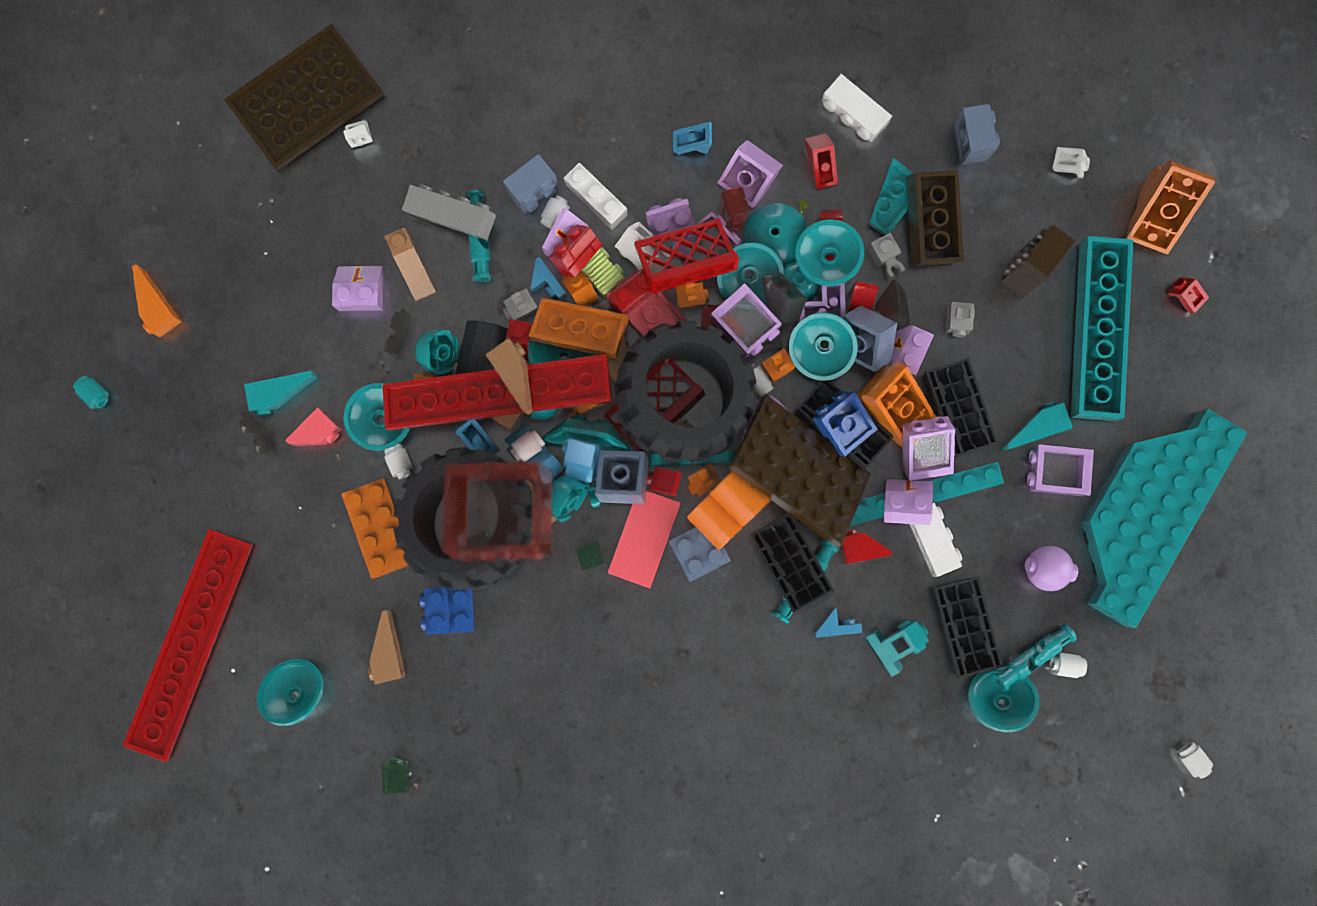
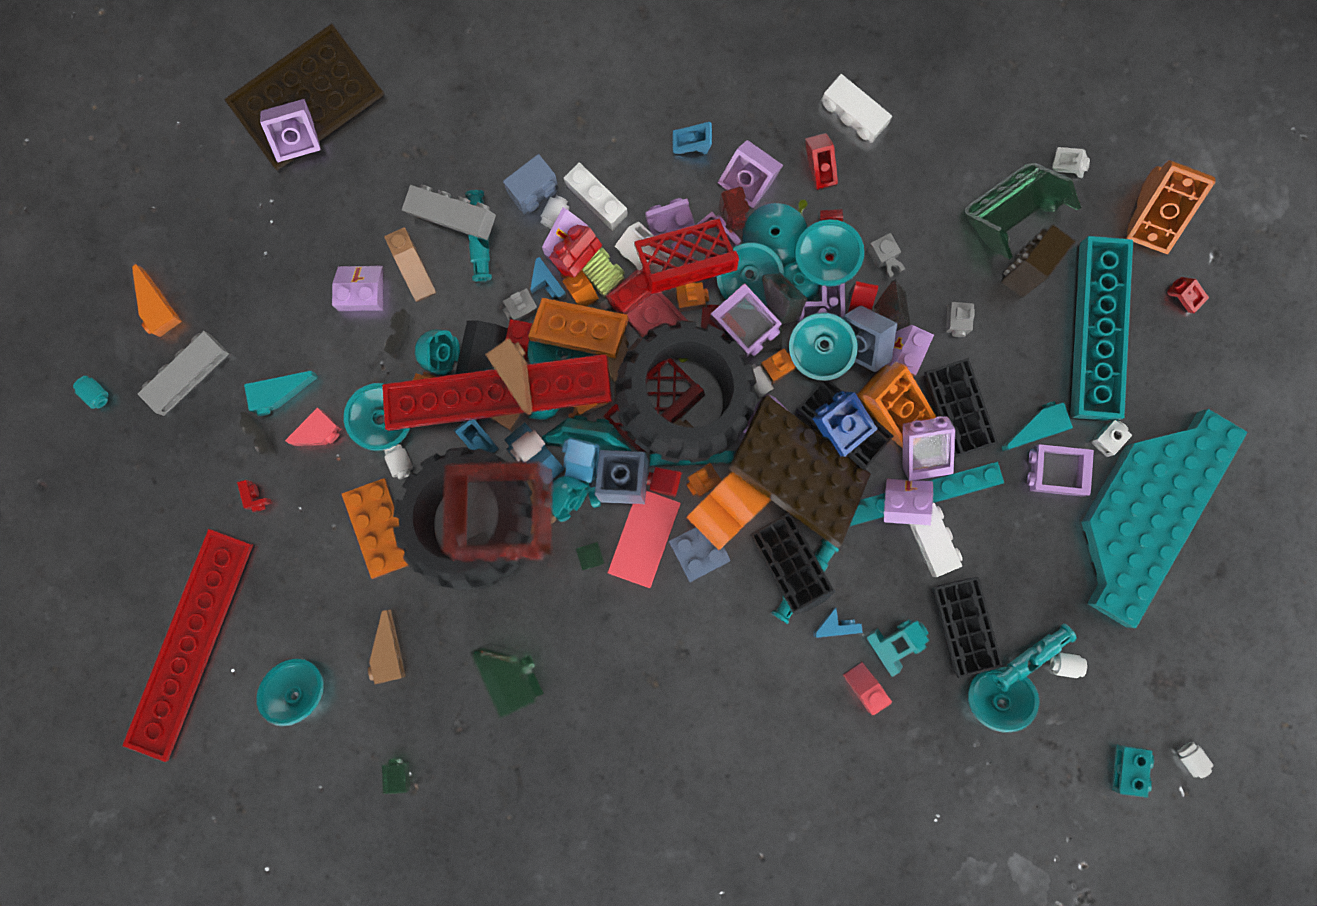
white bracket [343,120,373,148] -> none
blue plate [420,587,475,635] -> none
red slope [840,529,892,564] -> none
teal wing [869,158,913,236] -> none
dark brown brick [906,170,964,266] -> none
sand blue brick [953,104,1000,165] -> none
lavender brick [1025,545,1078,591] -> none
none -> light grey brick [138,331,229,416]
none -> red bracket [237,480,272,512]
none -> lavender slope [260,99,320,162]
none -> clear green windscreen [471,644,544,718]
none -> coral slope [843,662,892,715]
none -> clear green windscreen [964,163,1081,259]
none -> white brick [1090,420,1132,457]
none -> teal brick [1112,744,1154,798]

